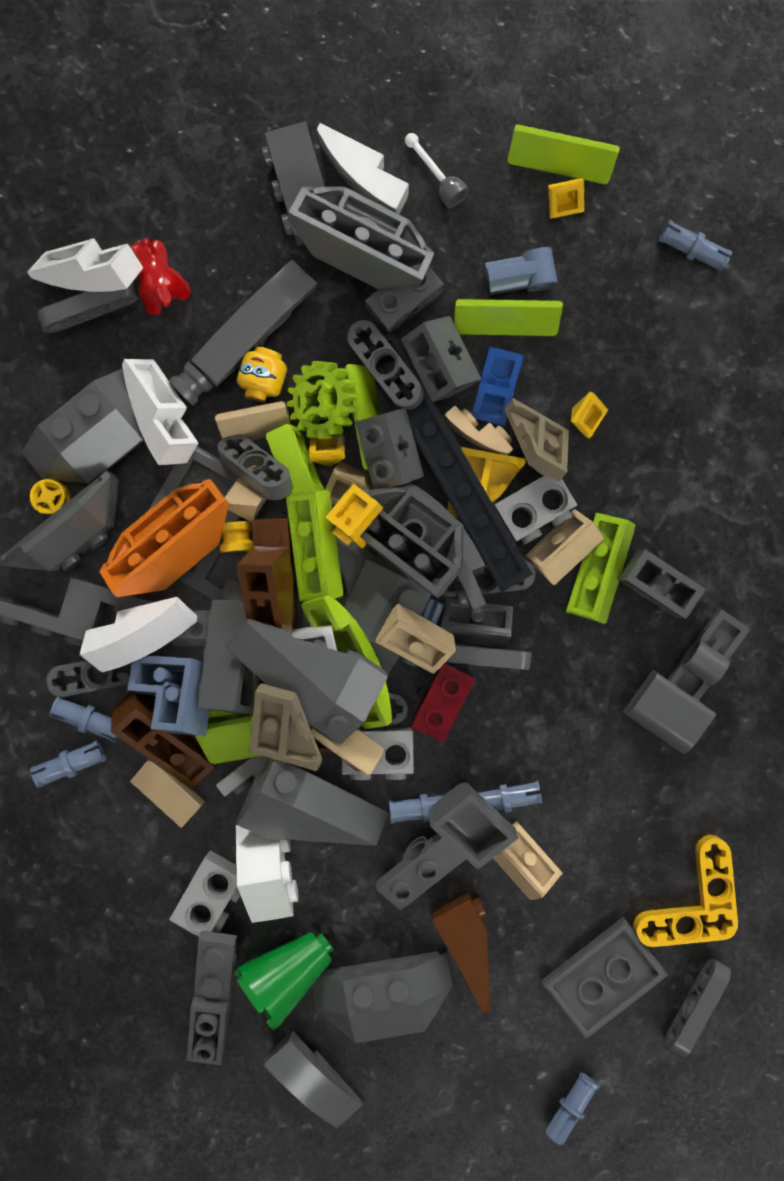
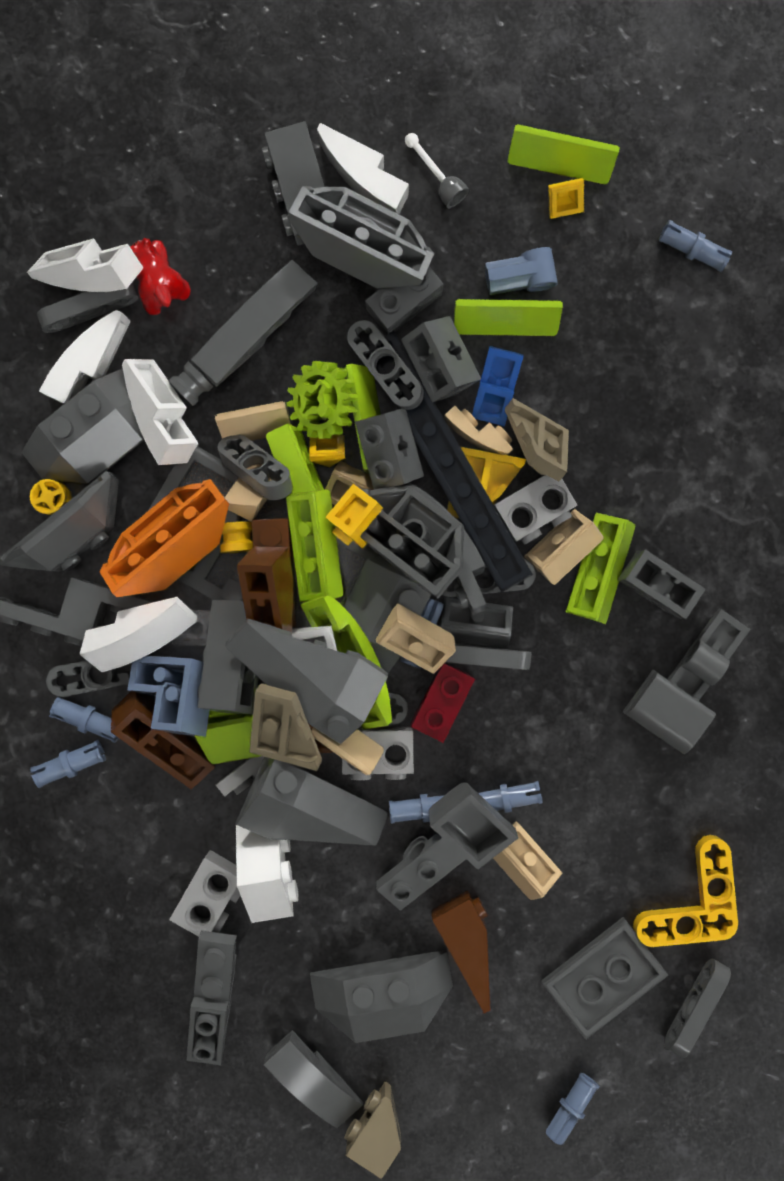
tan slope [130,759,206,828] -> none
green cone [232,931,334,1031] -> none
yellow head [236,347,287,403] -> none
yellow slope [571,392,608,439] -> none
none -> white slope [39,310,130,404]
none -> dark tan slope [344,1082,401,1179]

